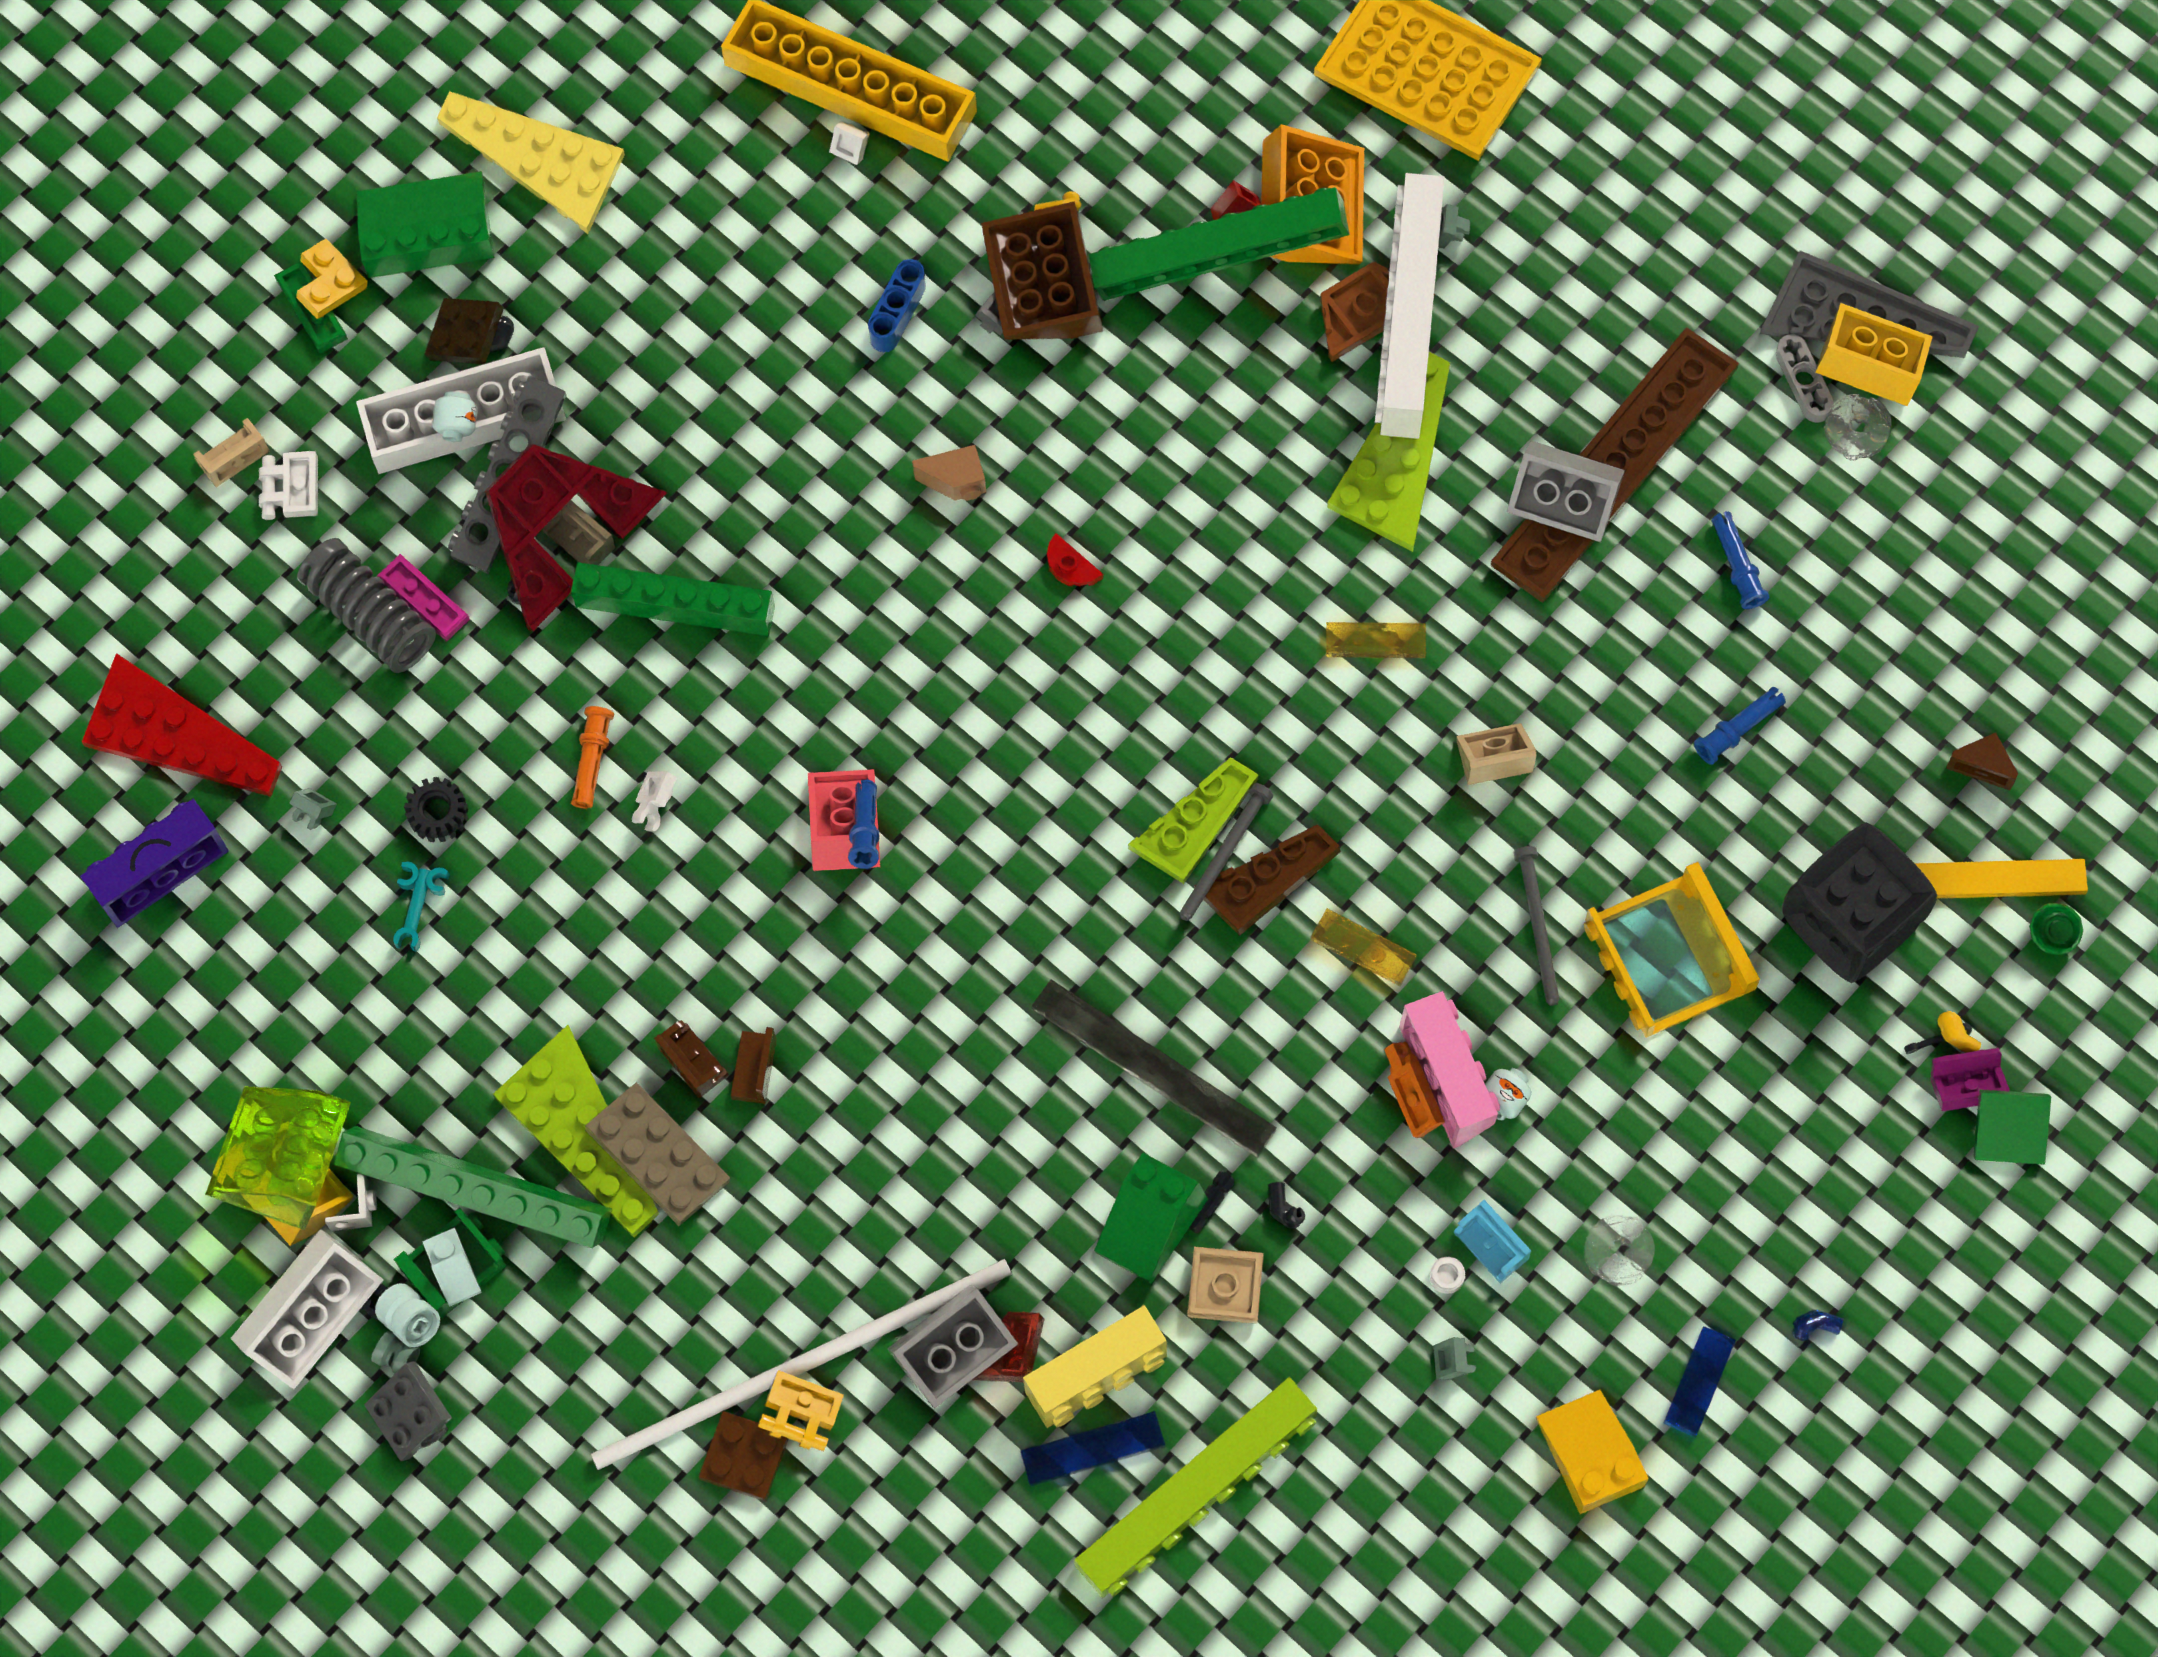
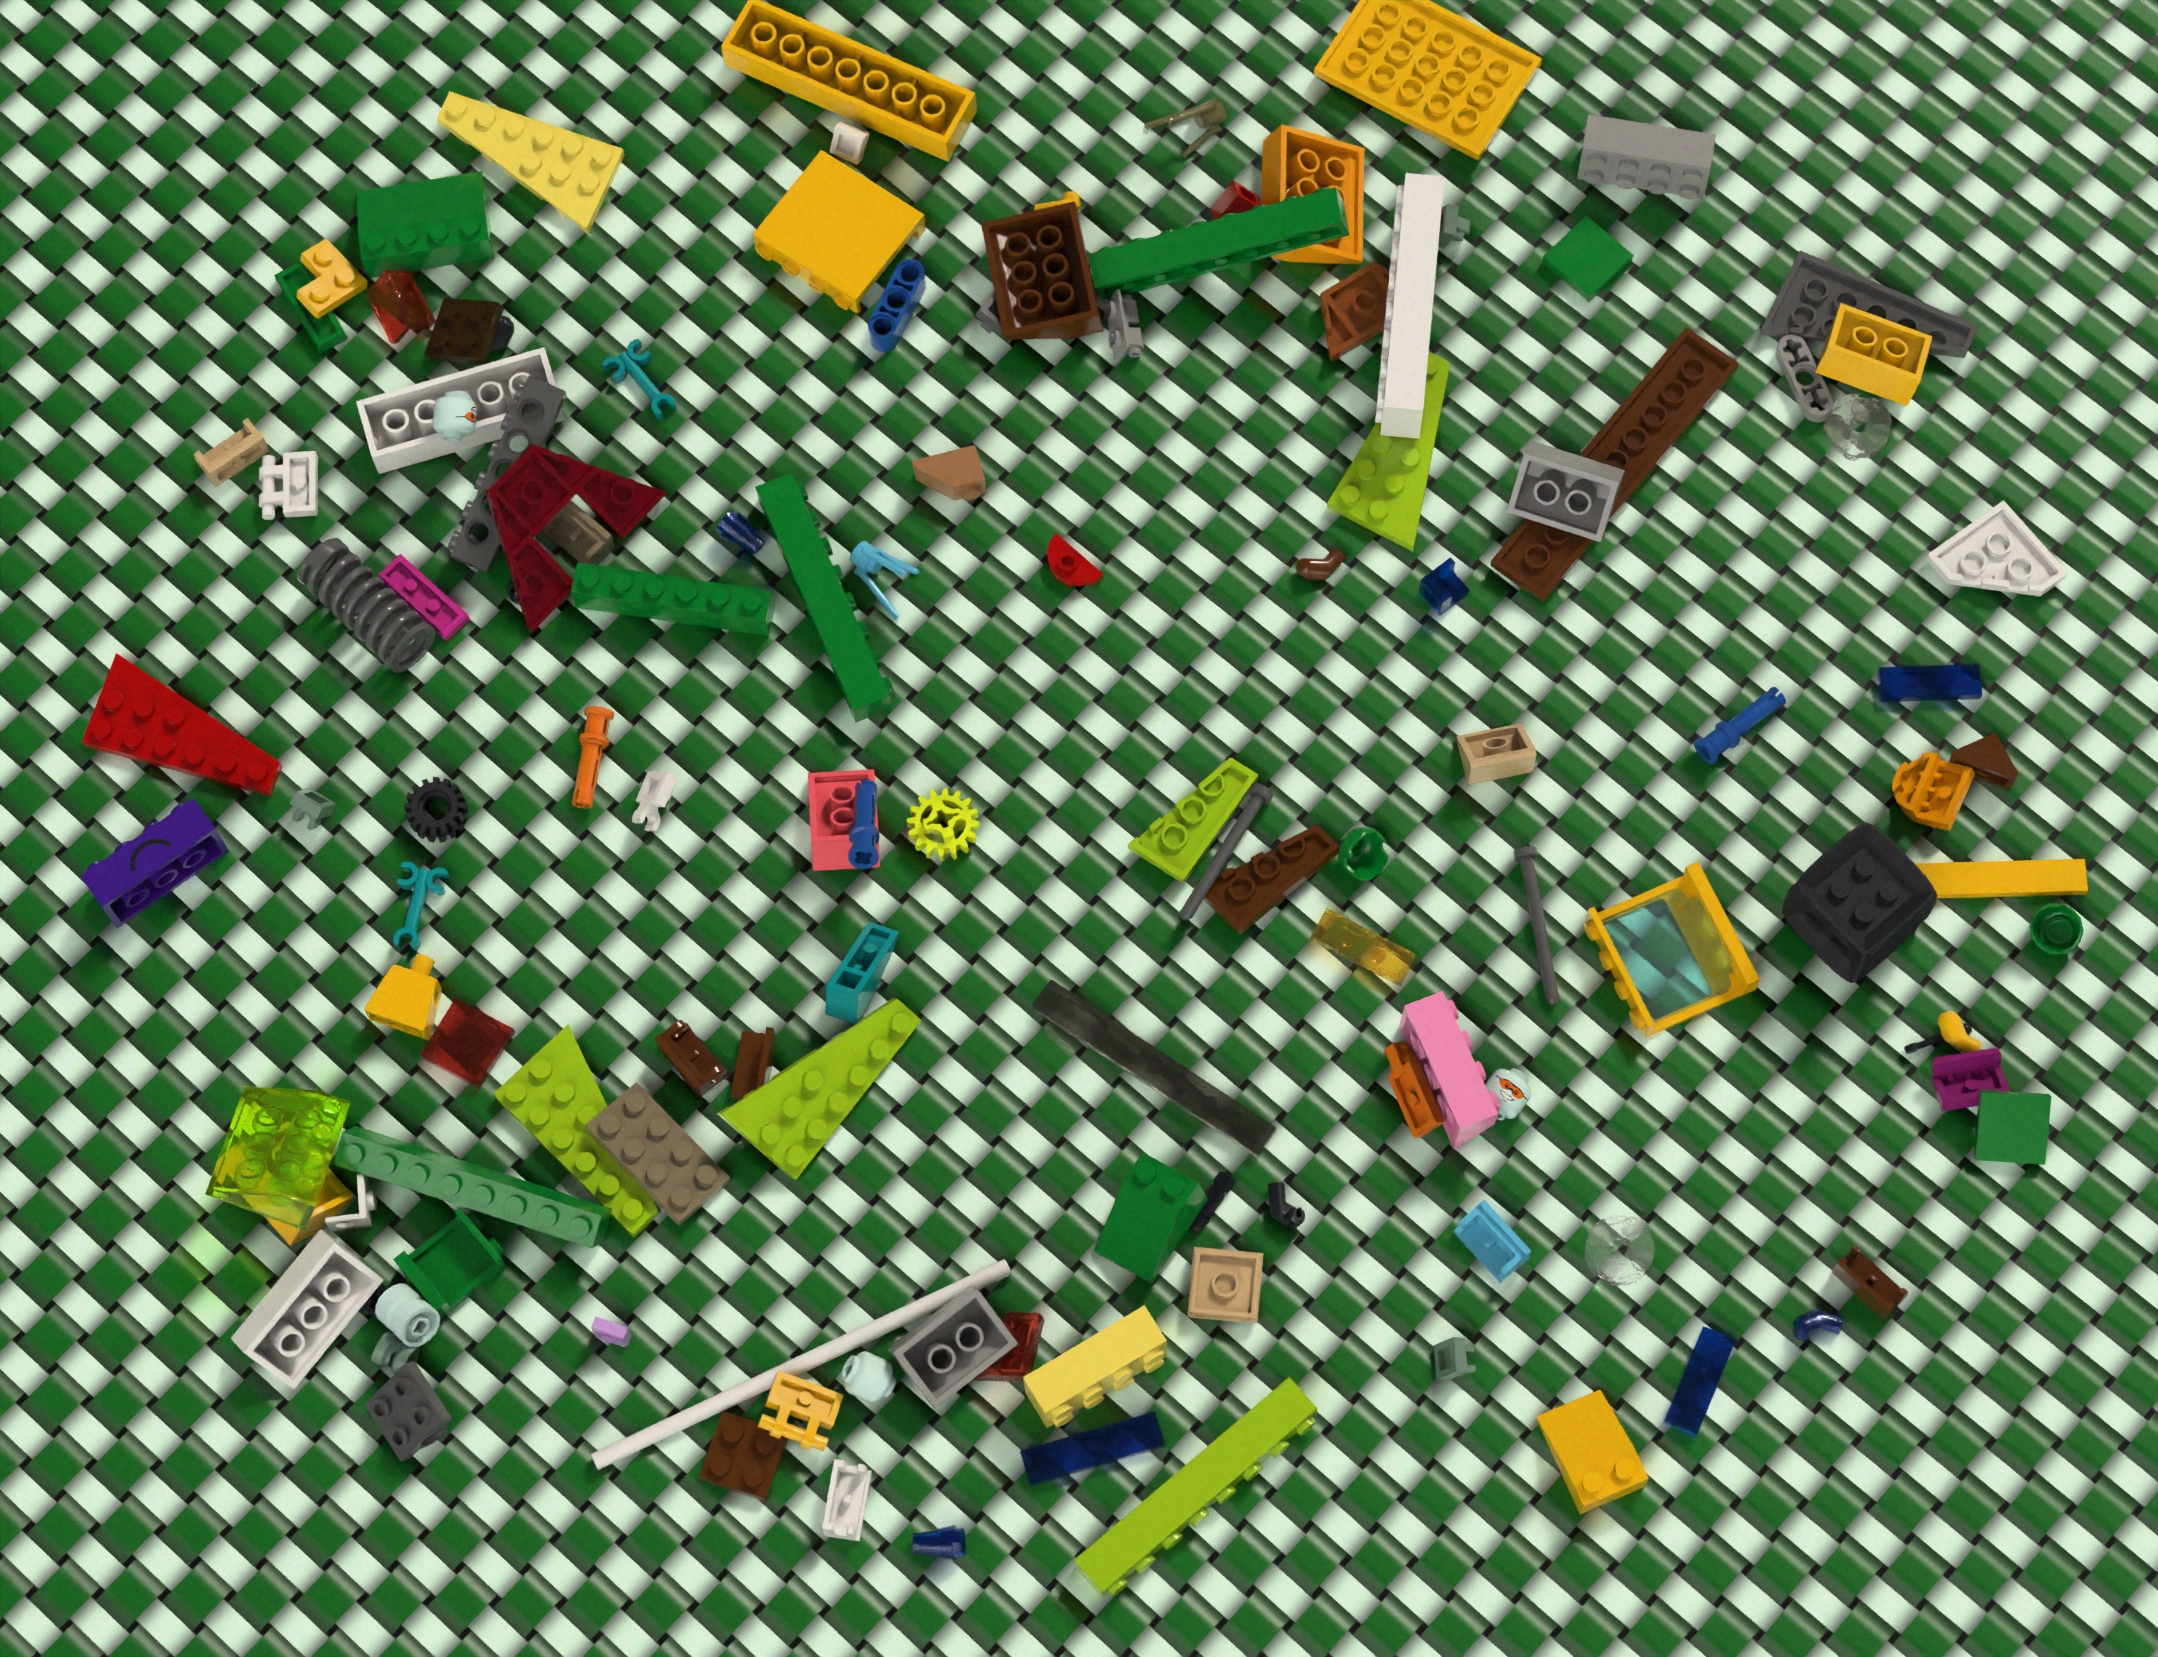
light aqua slope [422,1228,482,1307] -> none
clear yellow tile [1326,622,1426,658] -> none
white tile [1430,1257,1465,1294] -> none
blue pin [1711,512,1770,609] -> none
none -> yellow torso [364,954,442,1041]
none -> clear red panel [366,270,436,343]
none -> clear red tile [420,998,515,1089]
none -> lavender tile [591,1317,632,1347]
none -> teal bar [602,339,677,420]
none -> clear blue cone [716,510,766,556]
none -> lime wing [717,998,922,1180]
none -> yellow panel [753,150,926,314]
none -> green brick [755,473,895,723]
none -> white hinge [822,1459,872,1541]
none -> teal slope [825,922,899,1024]
none -> light aqua head [841,1351,896,1403]
none -> medium azure plant [850,541,919,619]
none -> neon yellow gear [907,788,980,861]
none -> clear blue cone [912,1525,966,1561]
none -> light grey hinge [1104,289,1144,362]
none -> olive plant [1144,98,1226,158]
none -> reddish brown arm [1296,548,1345,581]
none -> green hair [1338,826,1389,882]
none -> clear blue panel [1419,558,1469,616]
none -> green tile [1542,215,1634,302]
none -> light grey brick [1577,114,1716,199]
none -> reddish brown hinge [1831,1244,1909,1320]
none -> clear blue tile [1877,664,1982,702]
none -> light orange slope [1892,753,1975,831]
none -> white plate [1926,500,2068,596]

